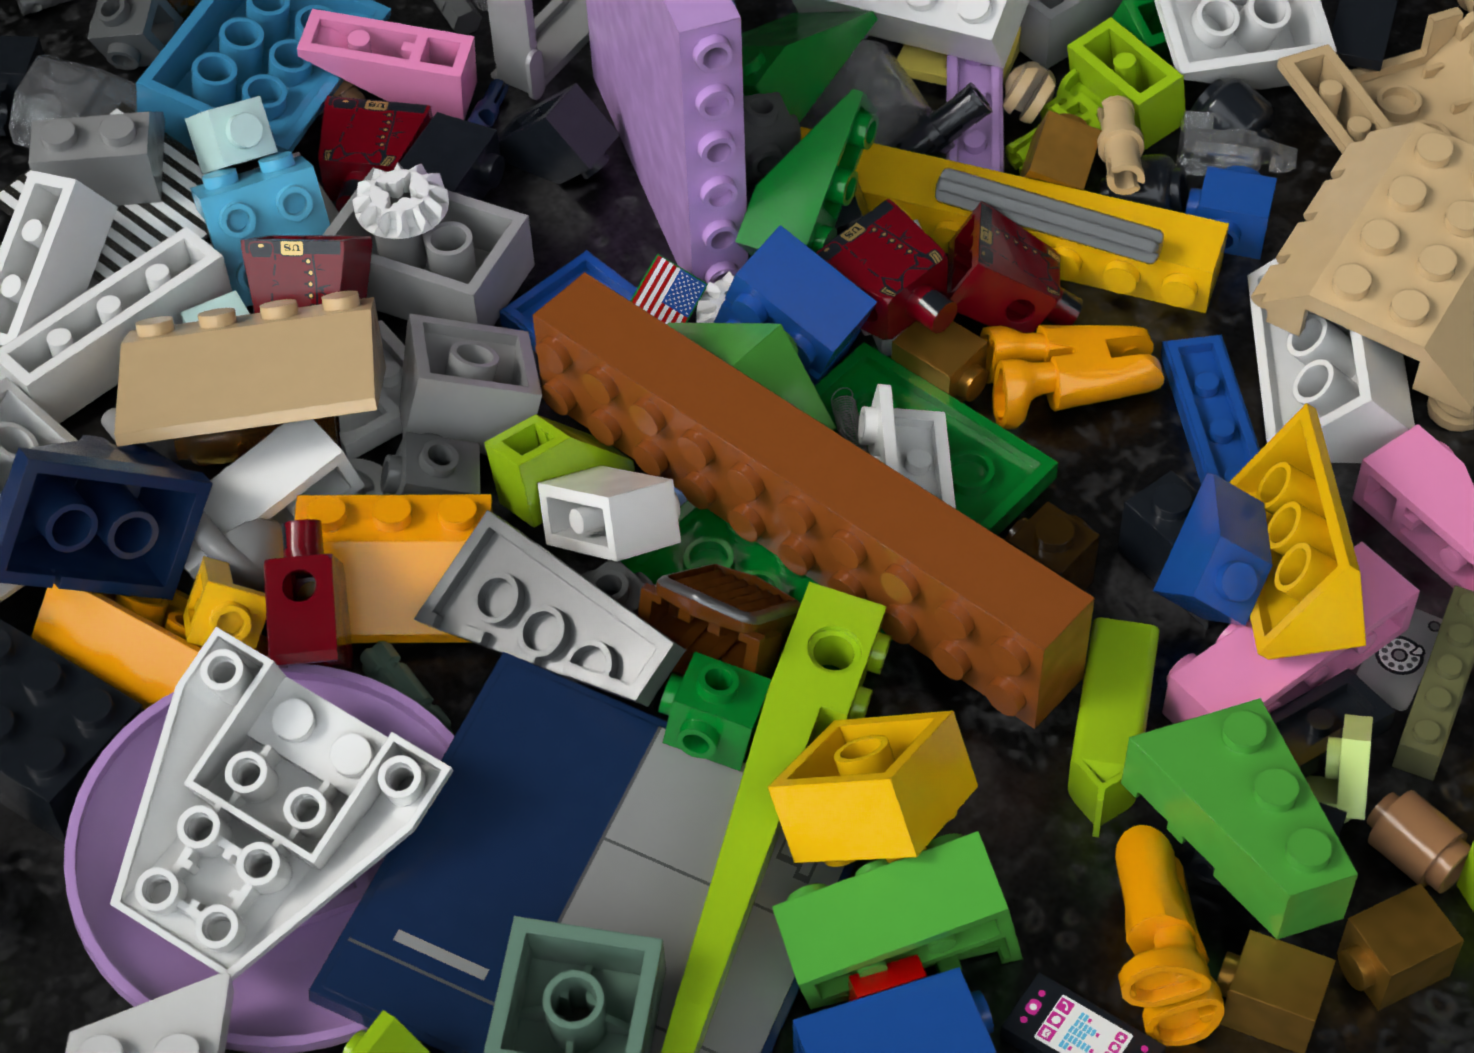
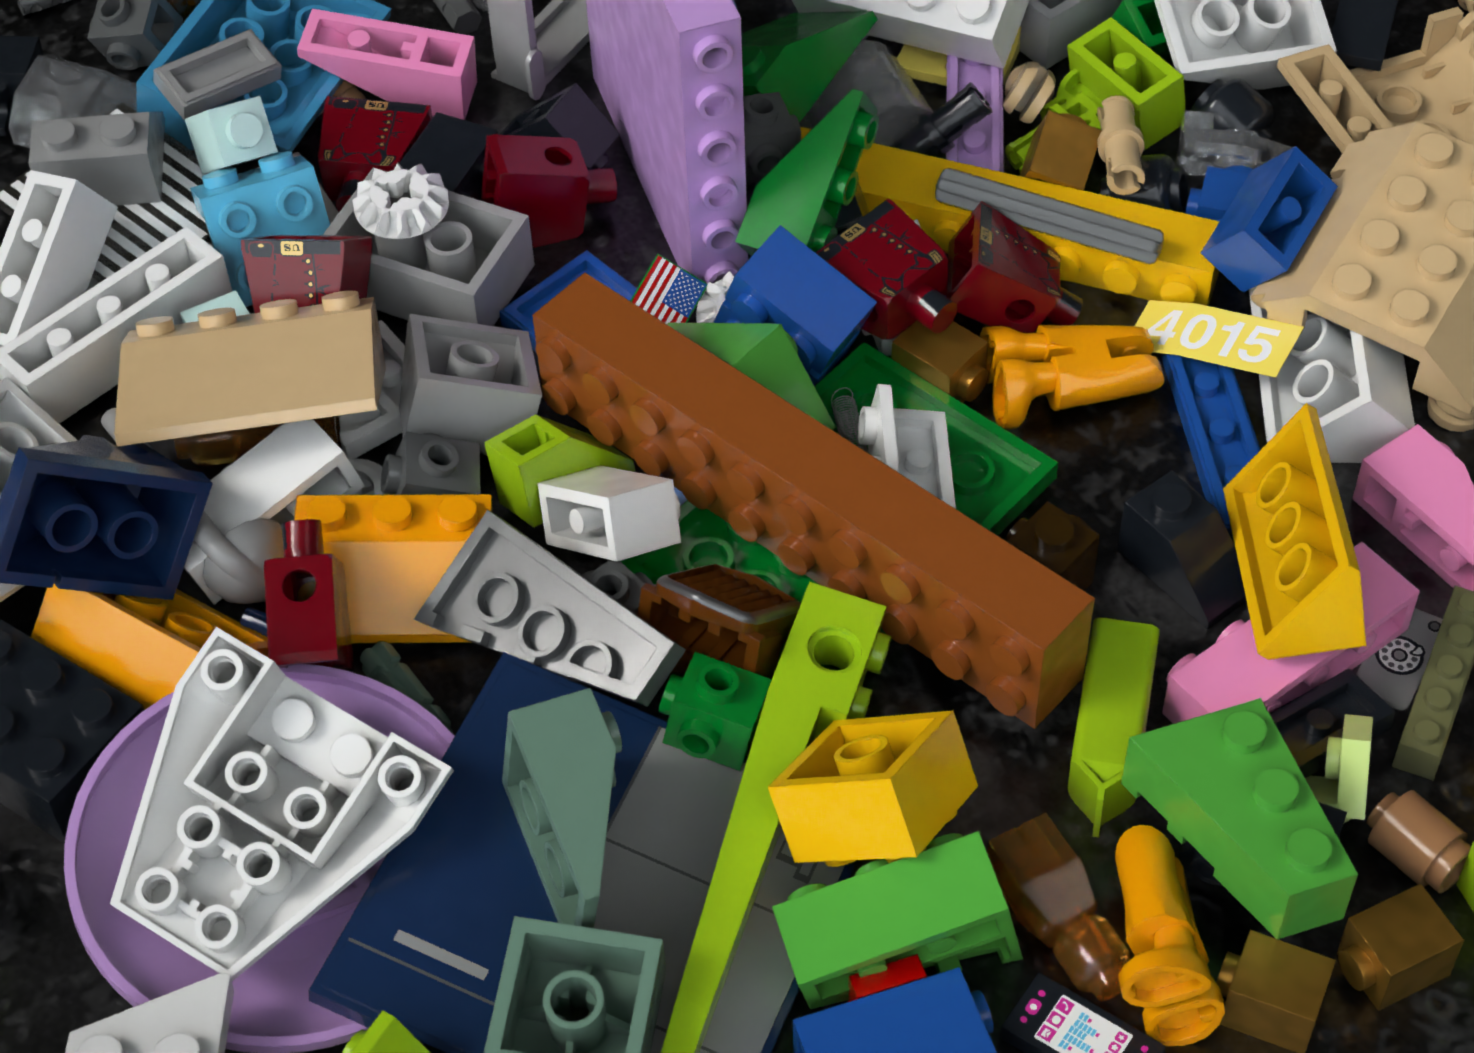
yellow bracket [183,556,266,649] -> none
dark blue pin [468,79,509,128] -> none
blue slope [1153,473,1273,626] -> none
none -> light grey tile [153,29,282,120]
none -> dark red torso [481,134,617,248]
none -> sand green slope [502,688,622,928]
none -> clear orange piece [987,812,1131,1002]
none -> light yellow sticker [1135,300,1304,378]
none -> blue brick [1201,146,1338,292]

